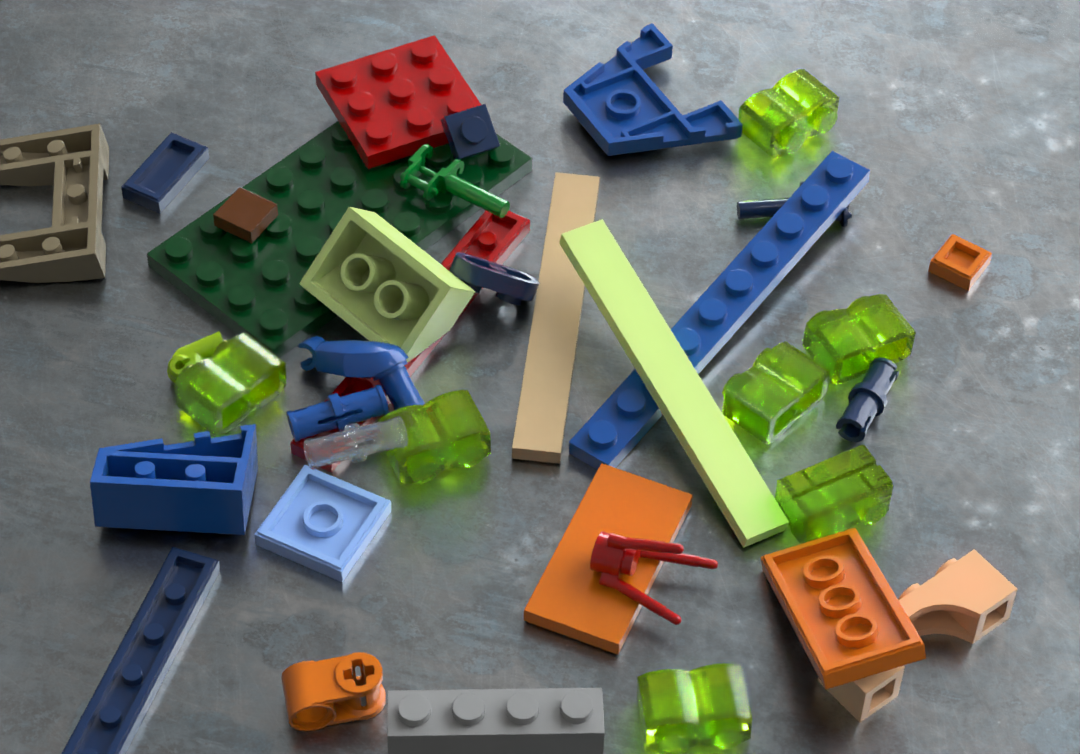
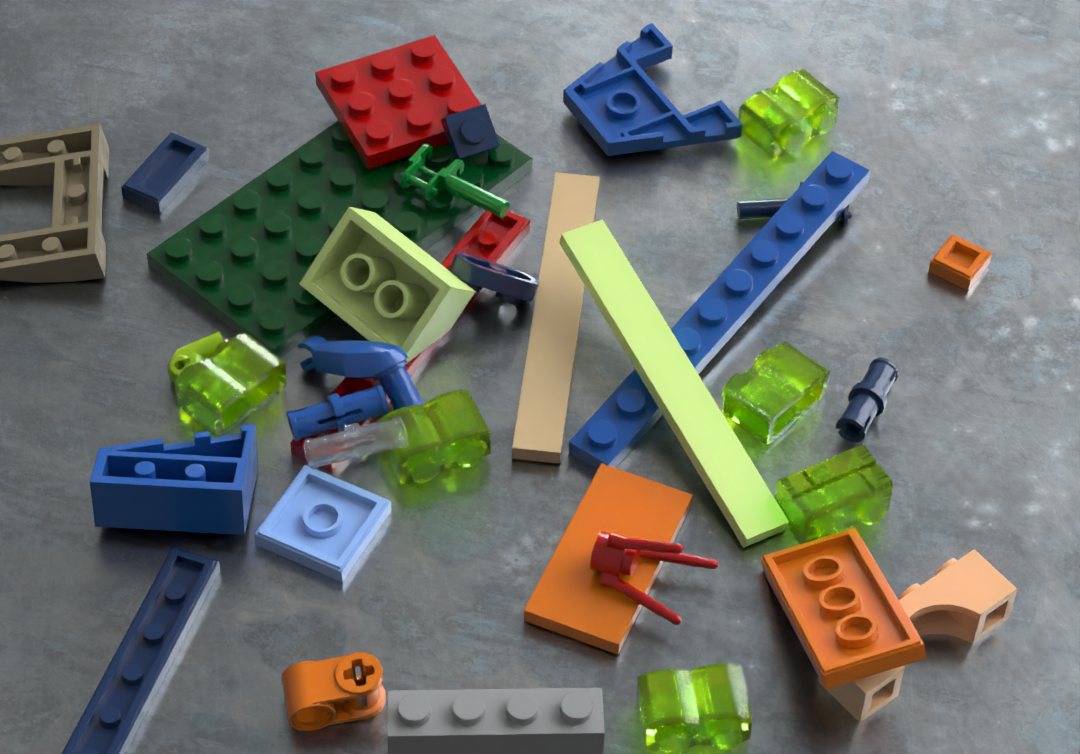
reddish brown tile [213,187,278,243] -> none
clear neon green brick [802,294,916,384] -> none

